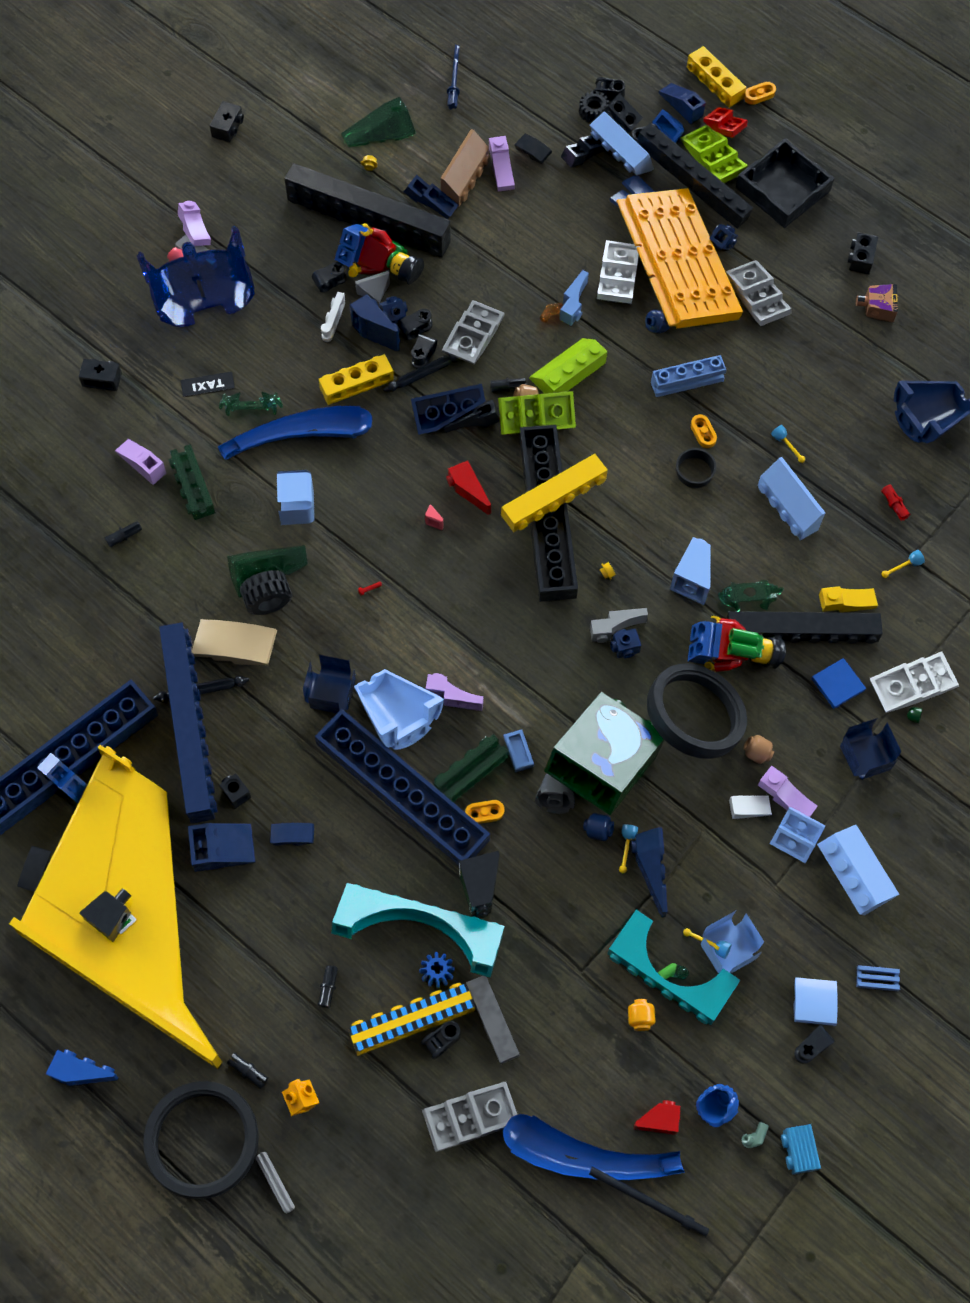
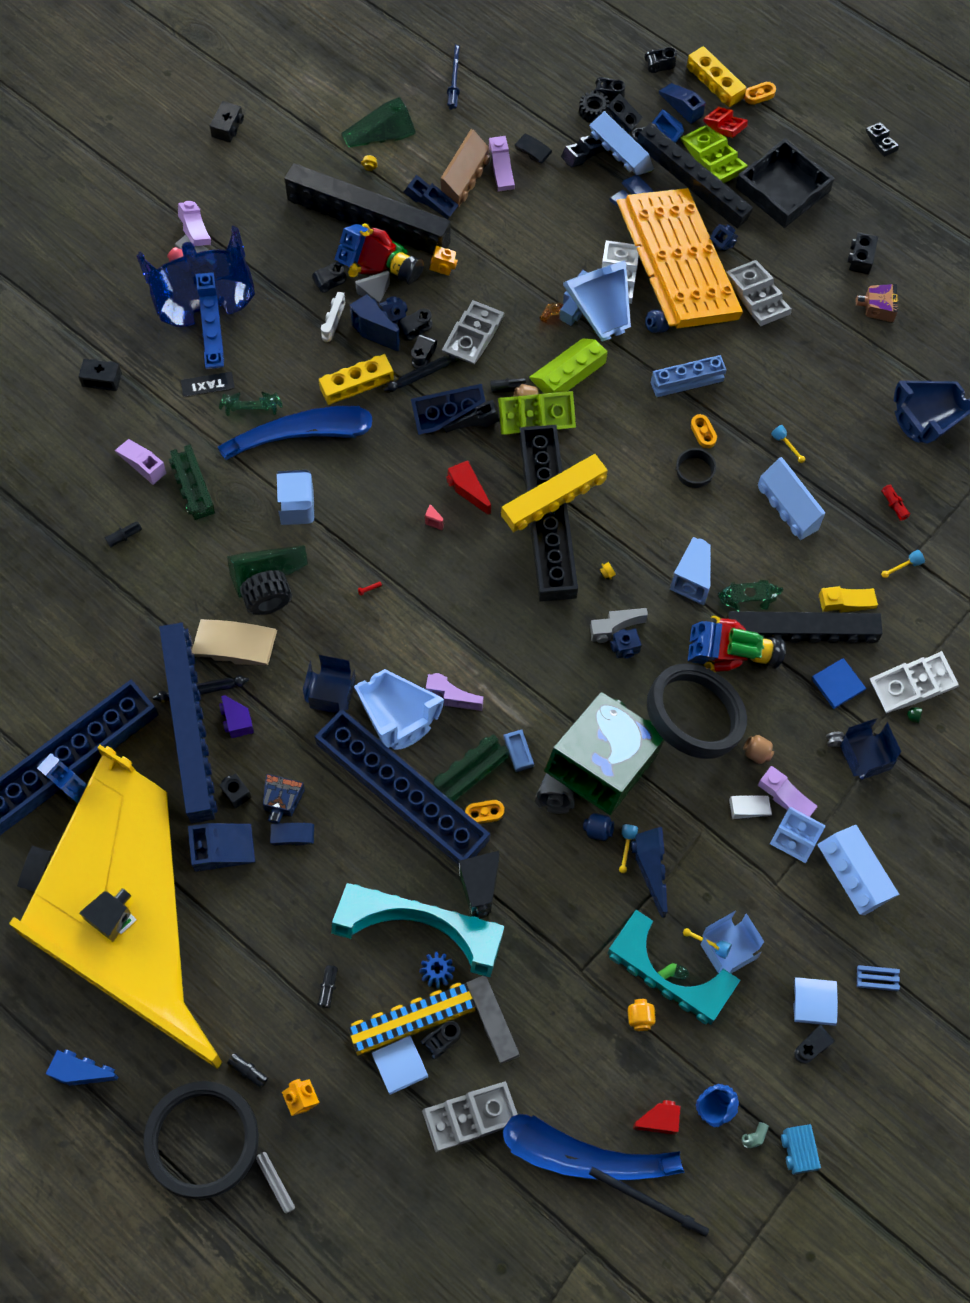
none -> blue slope [196,272,224,369]
none -> dark purple slope [219,695,254,738]
none -> torso [263,774,305,824]
none -> light blue slope [372,1036,428,1095]
none -> light orange brick [429,246,457,276]
none -> light blue cone [563,260,631,341]
none -> black piece [644,47,677,73]
none -> flat silver bush [826,732,844,747]
none -> black slope [866,122,899,157]

